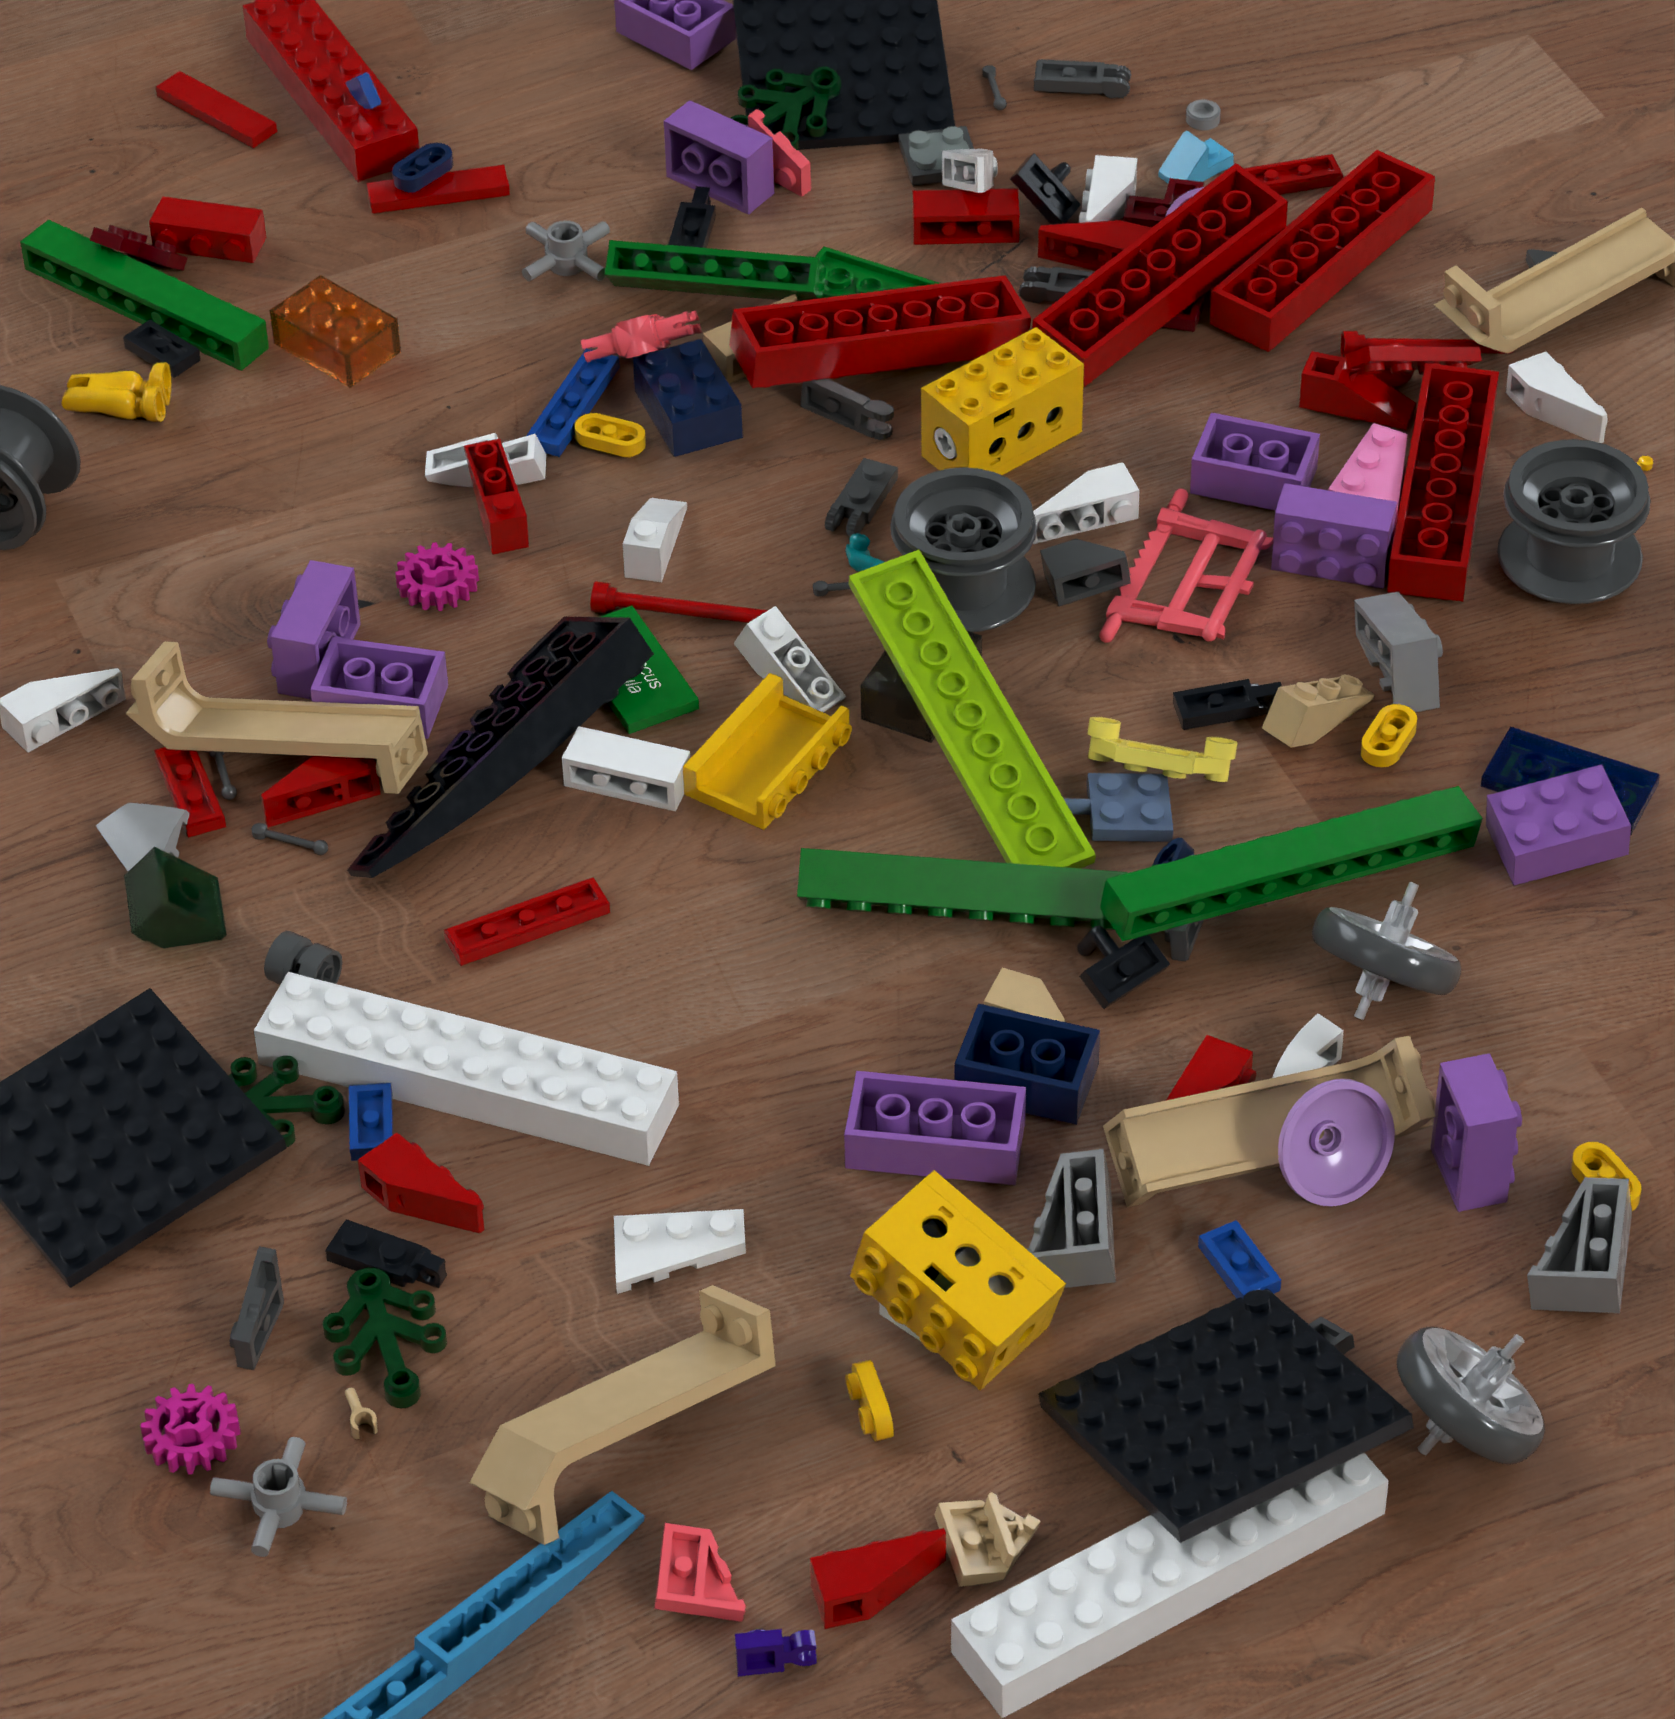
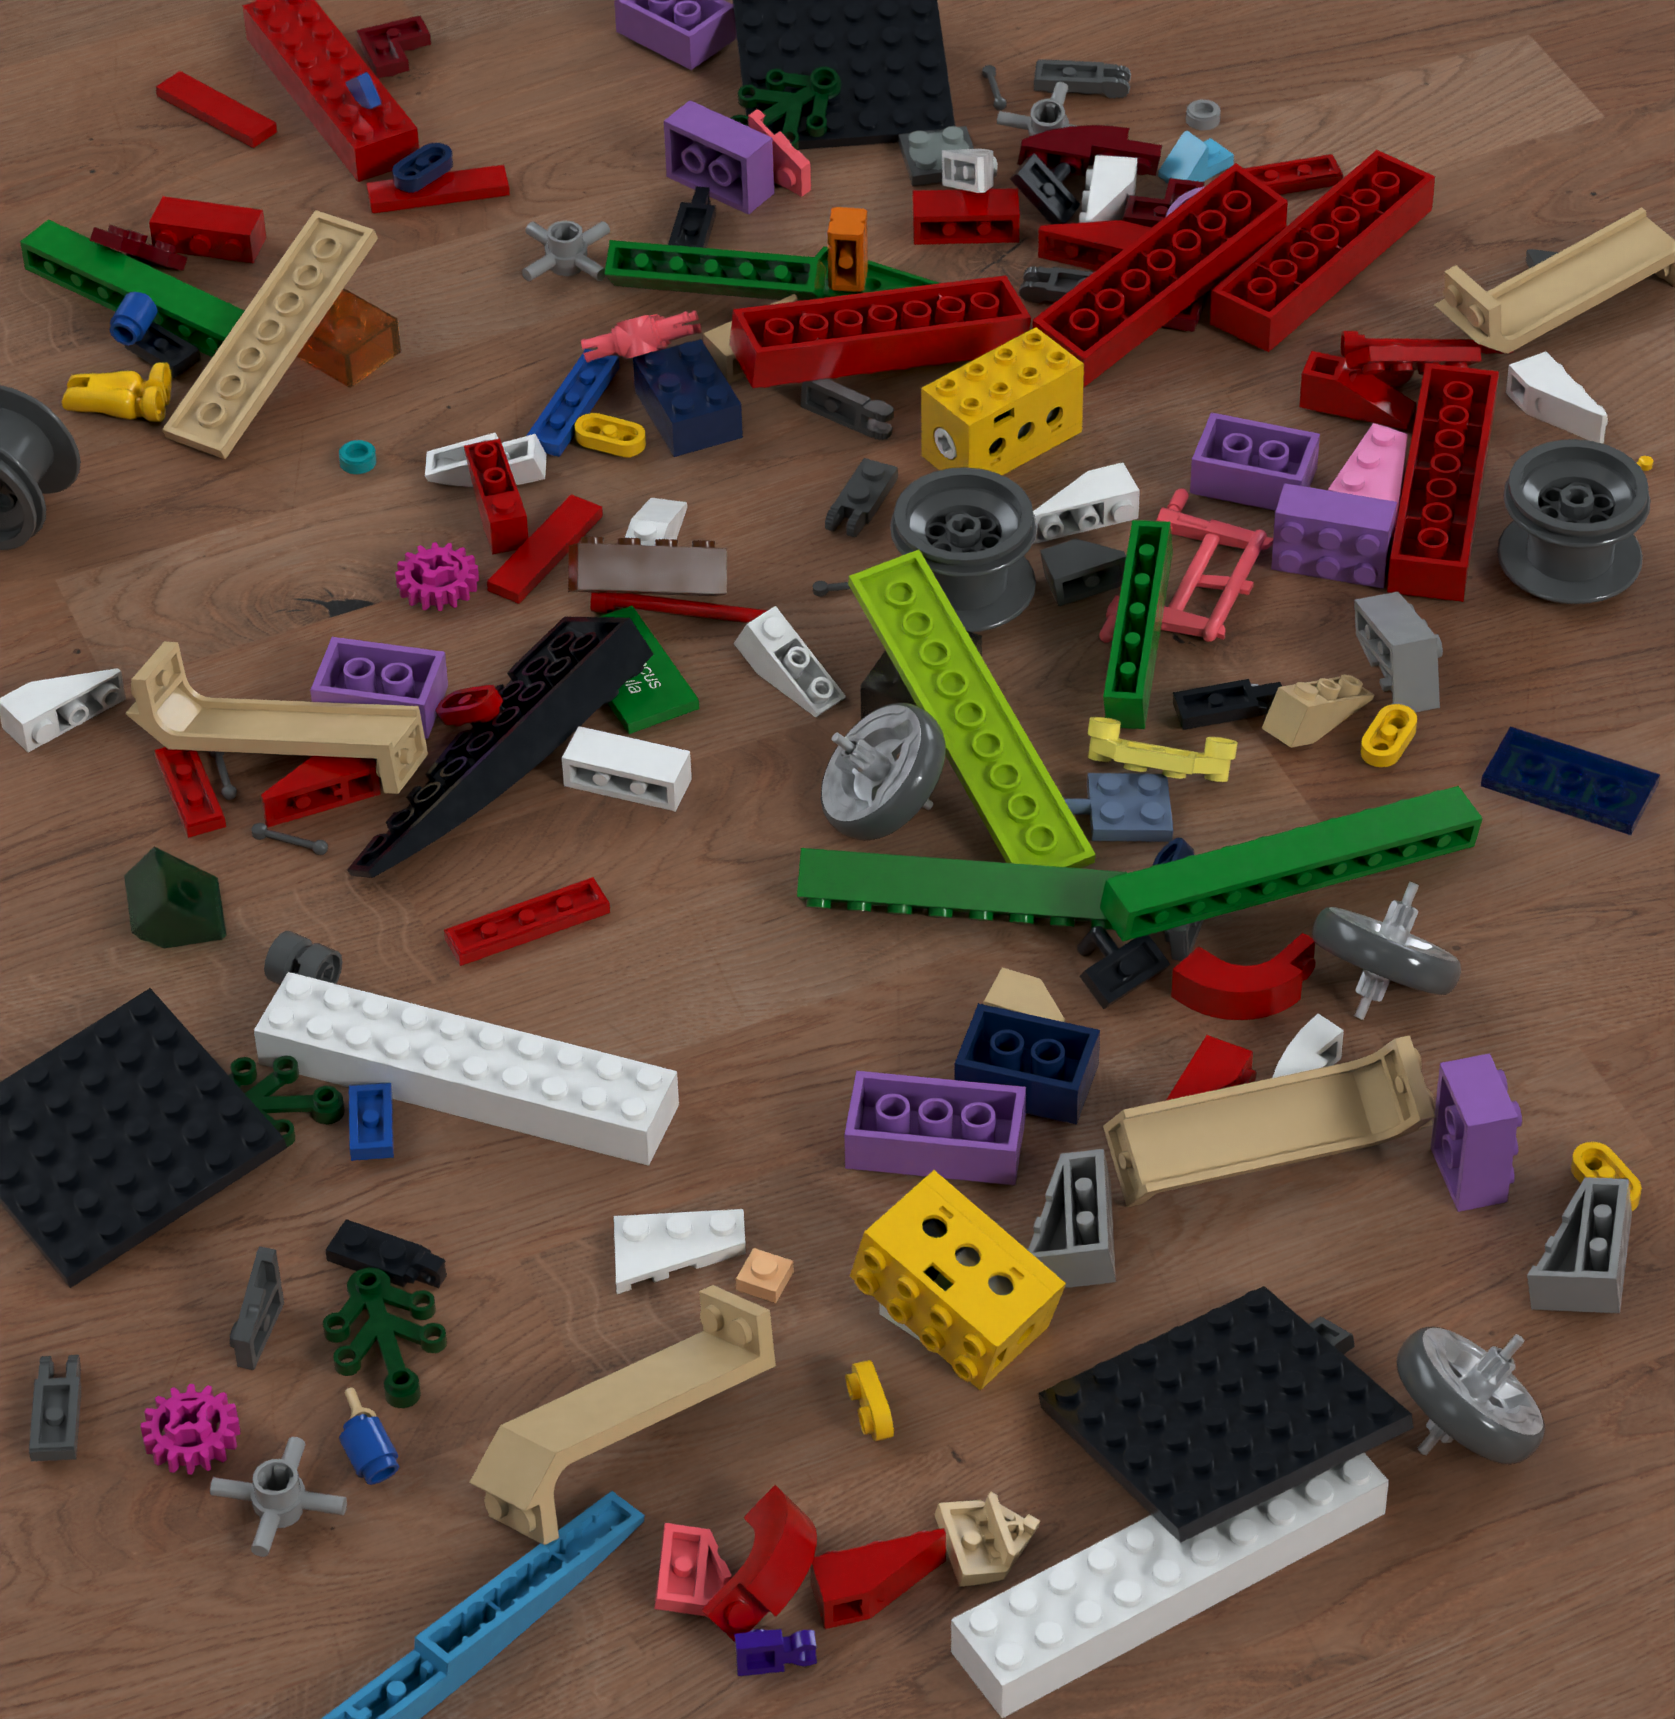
light grey slope [96,803,190,881] -> none
medium lavender brick [267,560,361,700] -> none
red slope [358,1132,484,1233] -> none
yellow panel [683,673,852,830] -> none
teal arm [845,533,885,572] -> none
blue plate [1198,1220,1281,1299] -> none
lavender dish [1278,1079,1395,1206] -> none
medium lavender brick [1486,765,1631,886] -> none
none -> dark grey hinge [29,1355,82,1462]
none -> blue brick [110,292,157,345]
none -> tan plate [162,210,378,459]
none -> teal tile [339,440,377,474]
none -> blue brick [339,1414,399,1485]
none -> dark red plate [356,15,431,78]
none -> red plate [435,685,503,727]
none -> red tile [487,494,603,604]
none -> brick [568,537,727,596]
none -> red arch [701,1485,817,1642]
none -> light nougat plate [736,1248,794,1303]
none -> flat silver wheel [821,703,946,841]
none -> orange brick [827,207,868,292]
none -> light grey bar [997,82,1077,136]
none -> dark red slope [1017,125,1162,176]
none -> green brick [1103,520,1173,729]
none -> red arch [1171,933,1316,1020]

